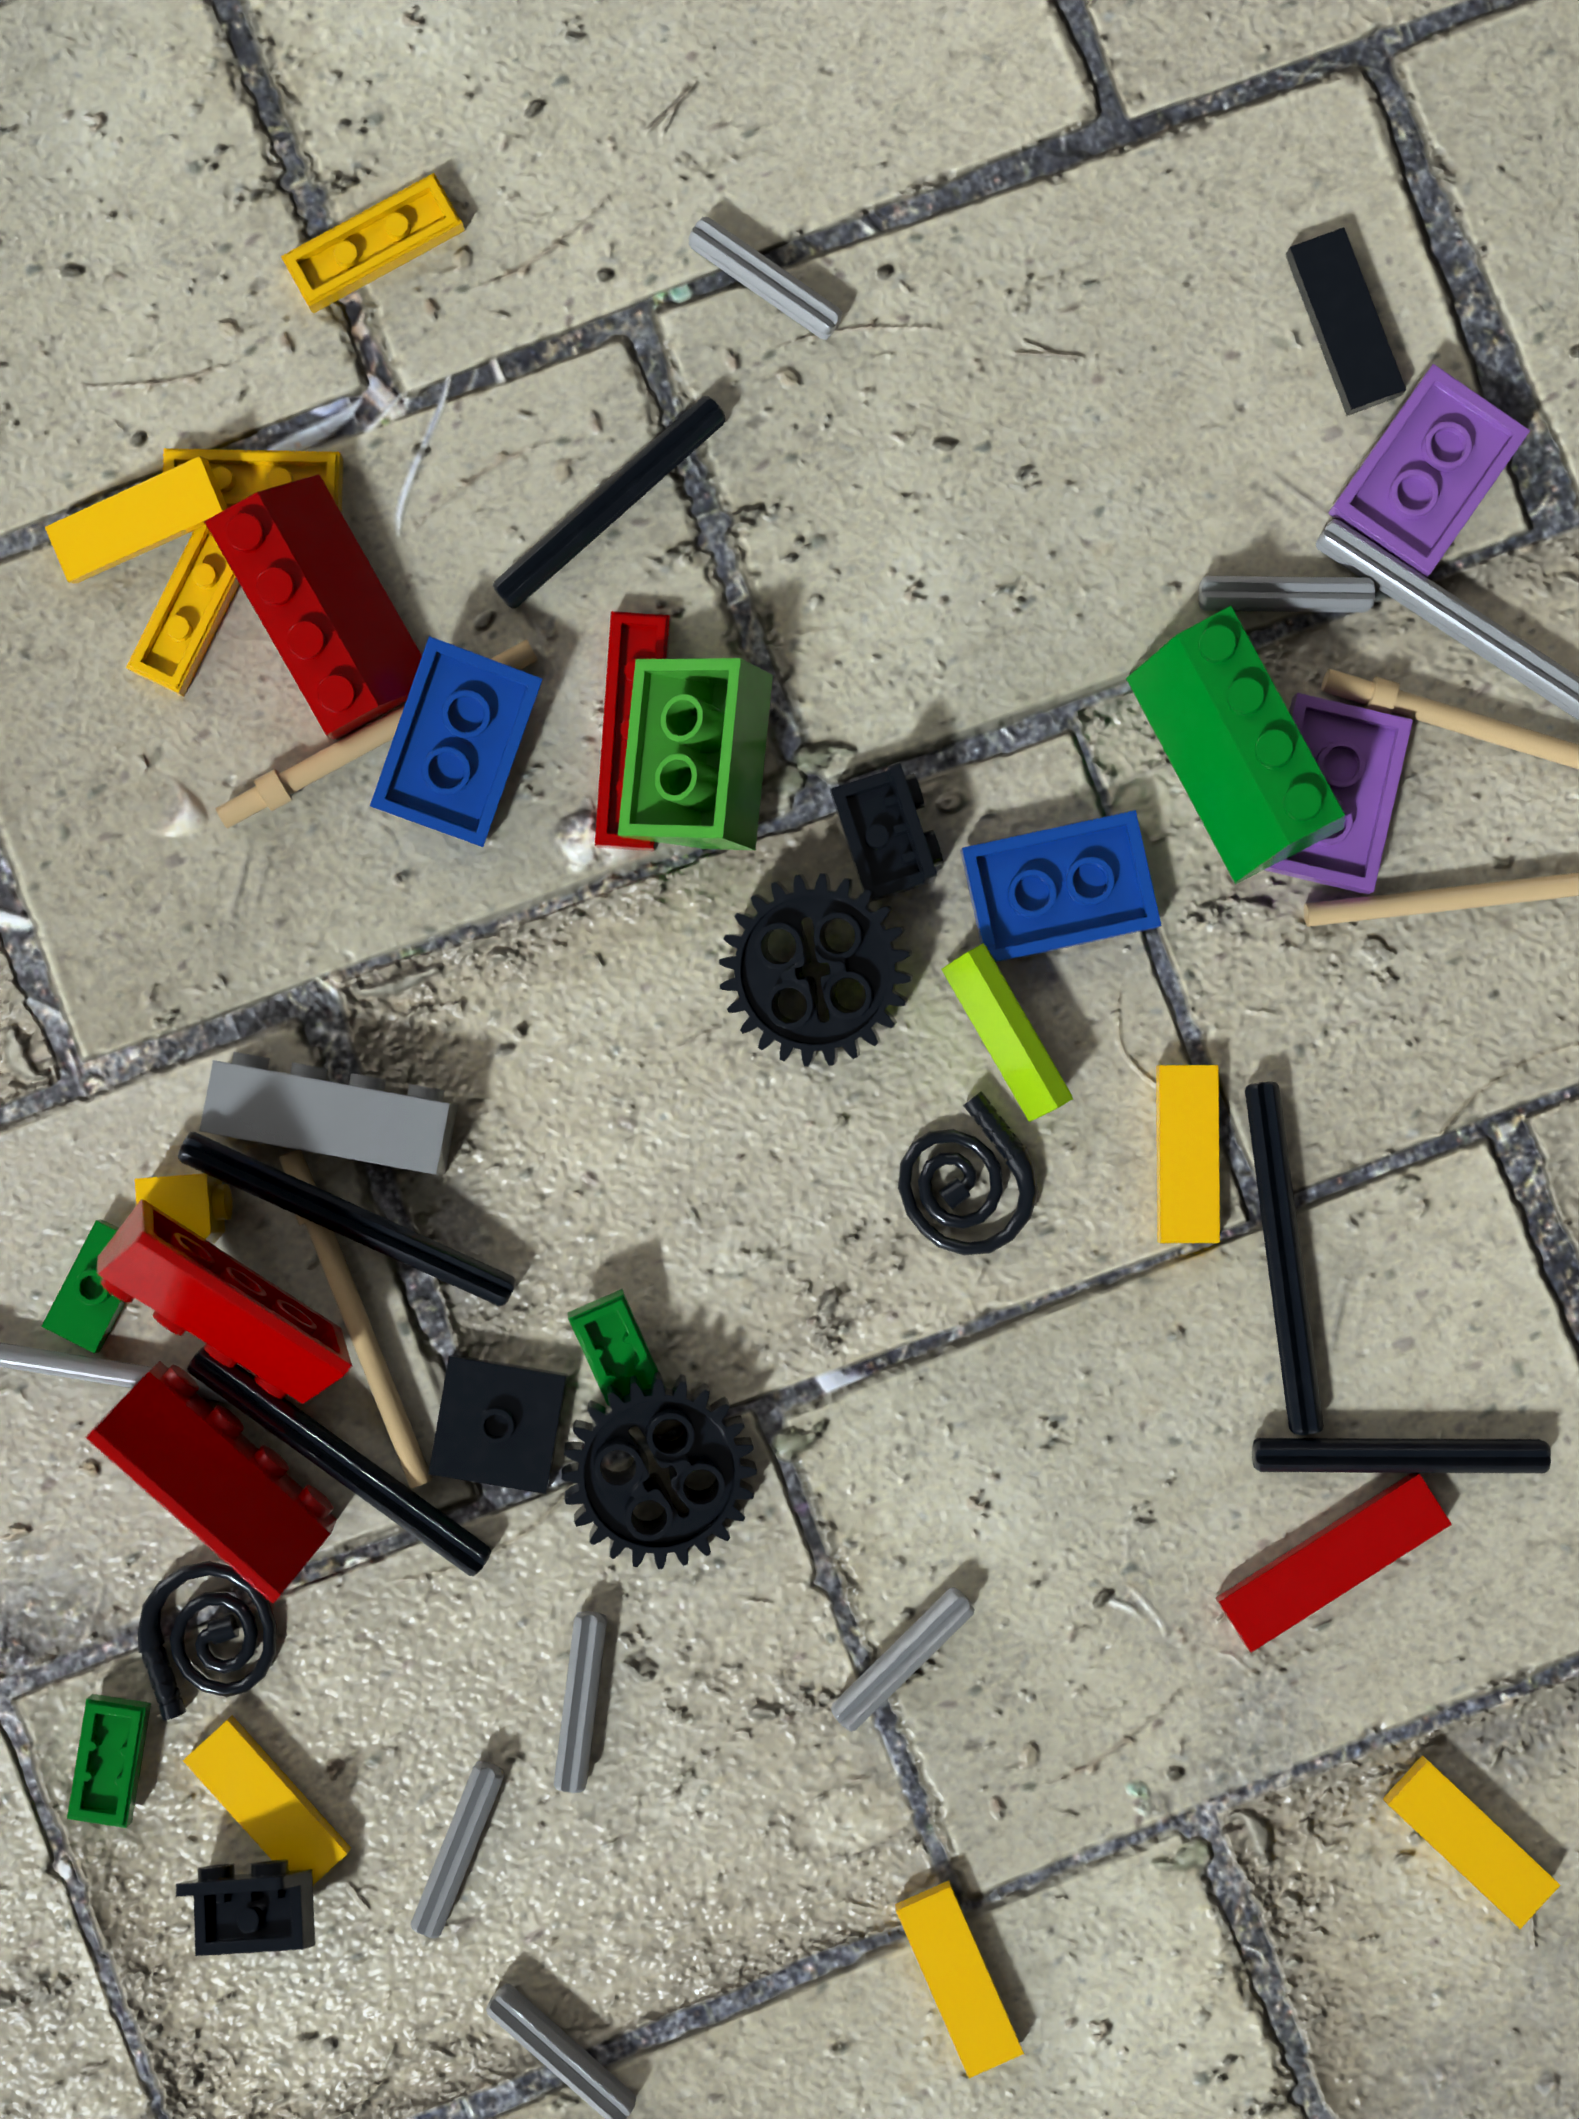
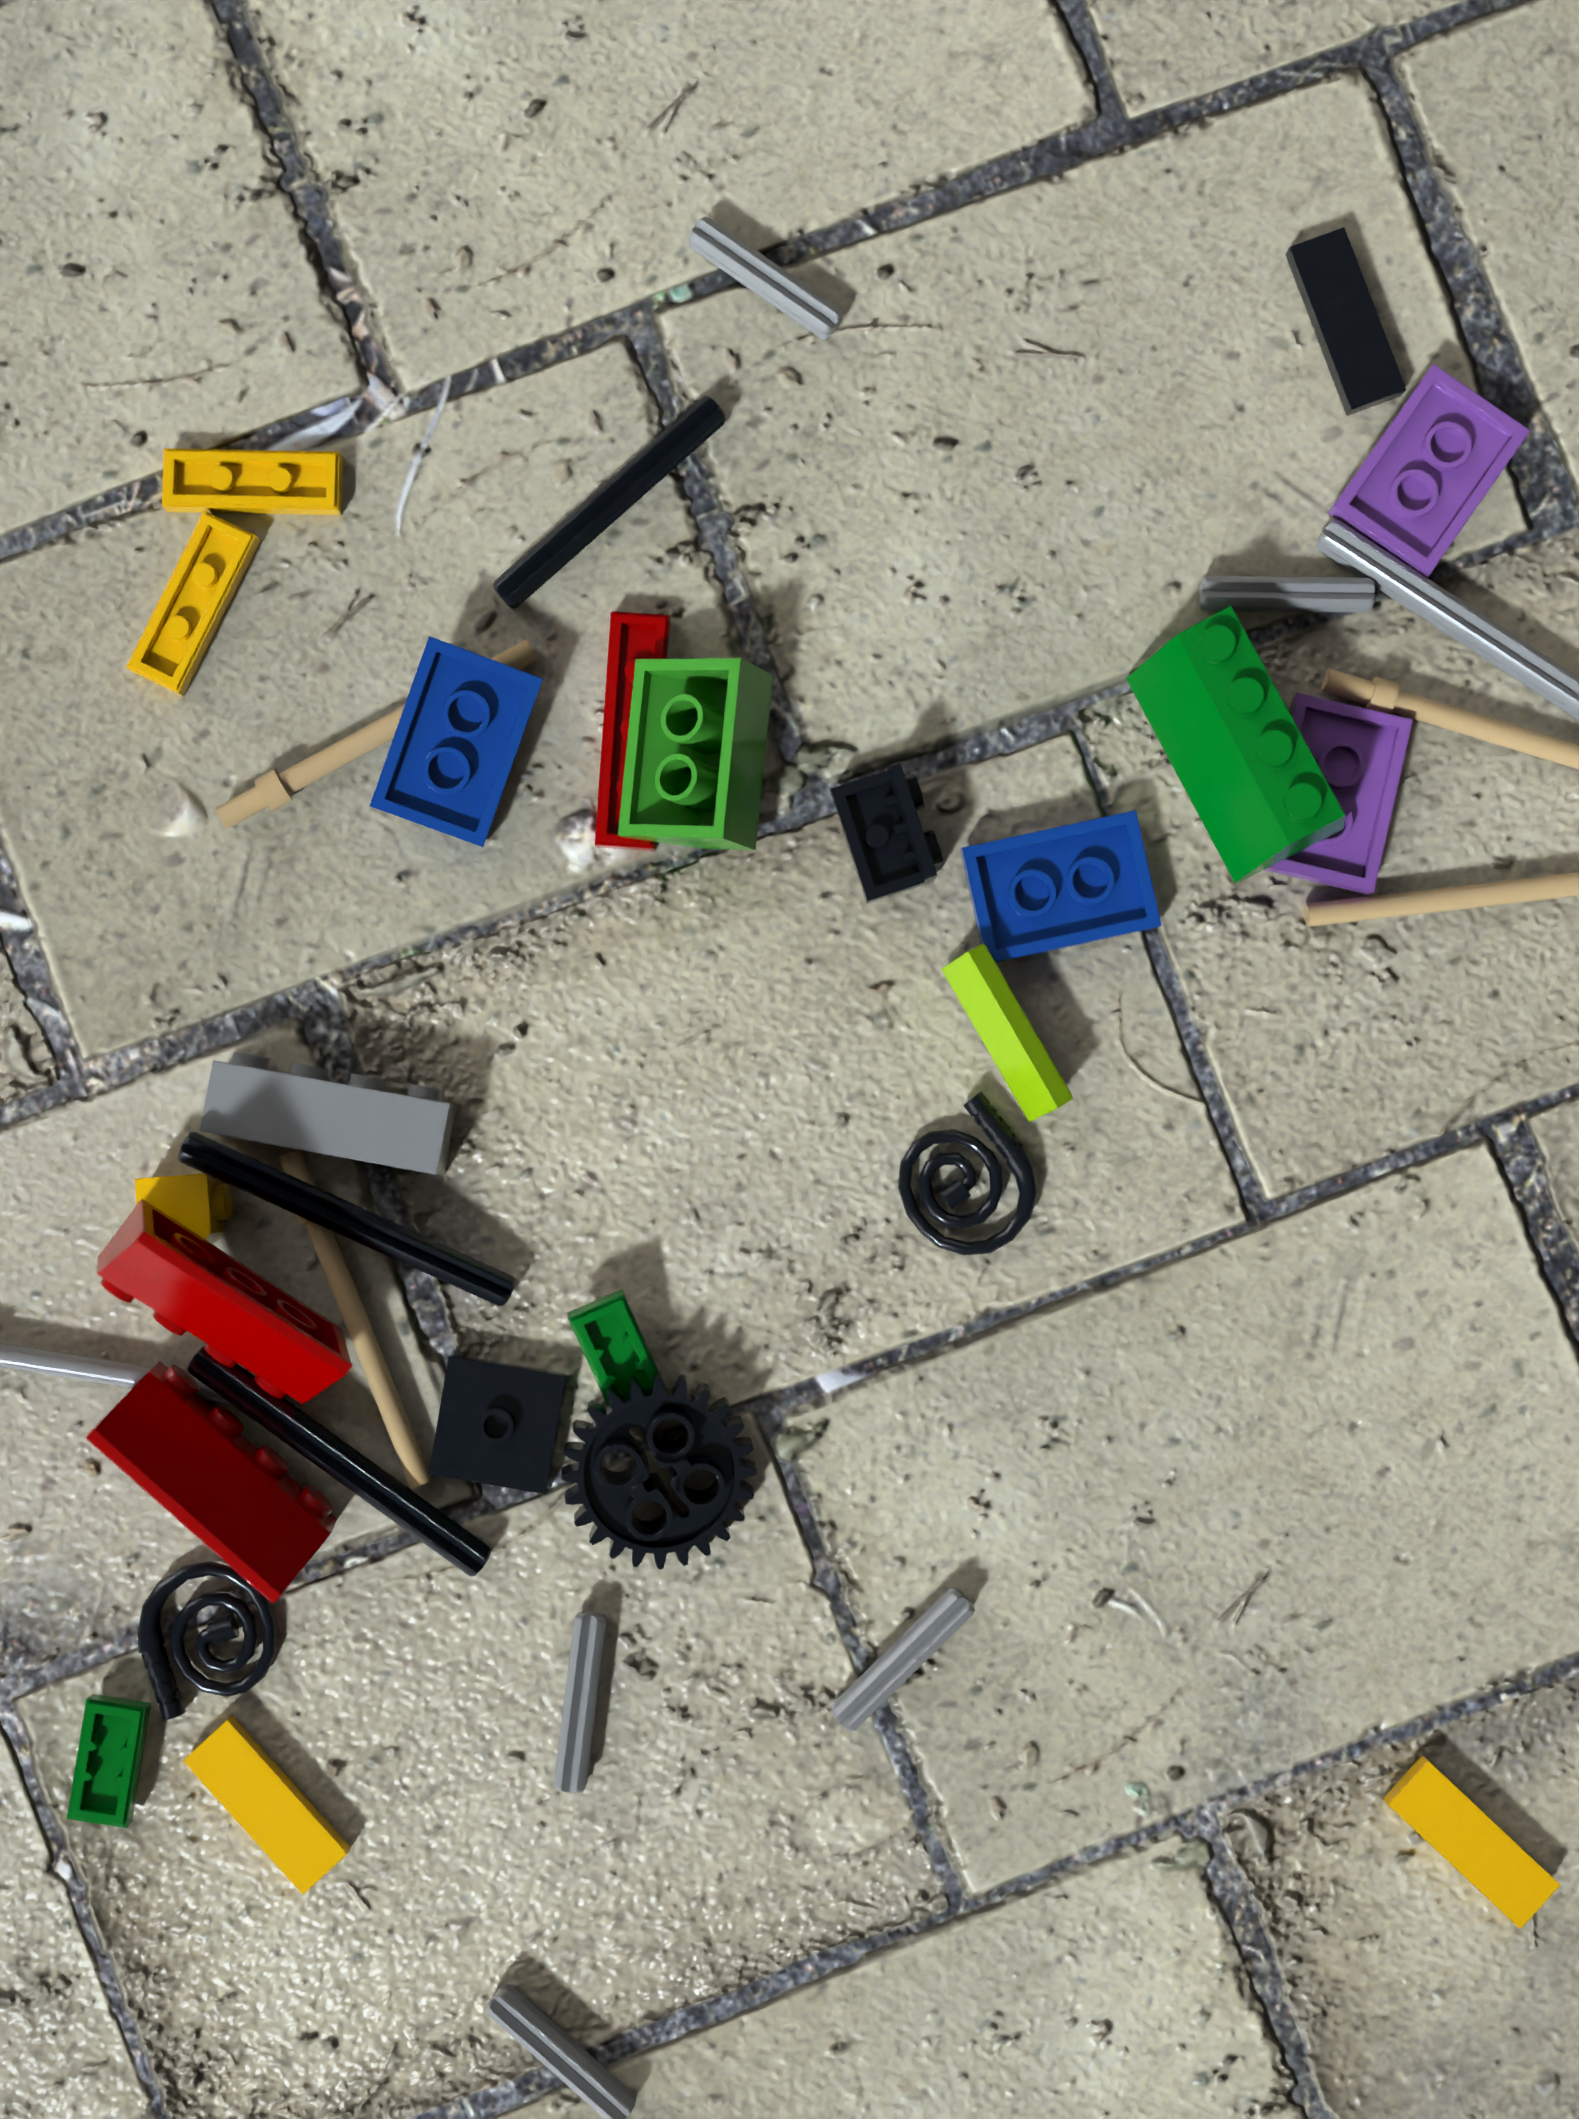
green plate [41,1219,125,1353] -> none
yellow tile [45,456,228,584] -> none
black bracket [176,1860,315,1956] -> none
red slope [204,474,422,740] -> none
yellow tile [281,173,465,314] -> none
light grey axle [411,1761,505,1938] -> none
black gear [719,873,913,1067] -> none
yellow tile [895,1880,1024,2078] -> none
yellow tile [1156,1065,1220,1243] -> none
red tile [1215,1473,1452,1653] -> none
black axle [1245,1081,1324,1435] -> none
black axle [1252,1438,1551,1473] -> none

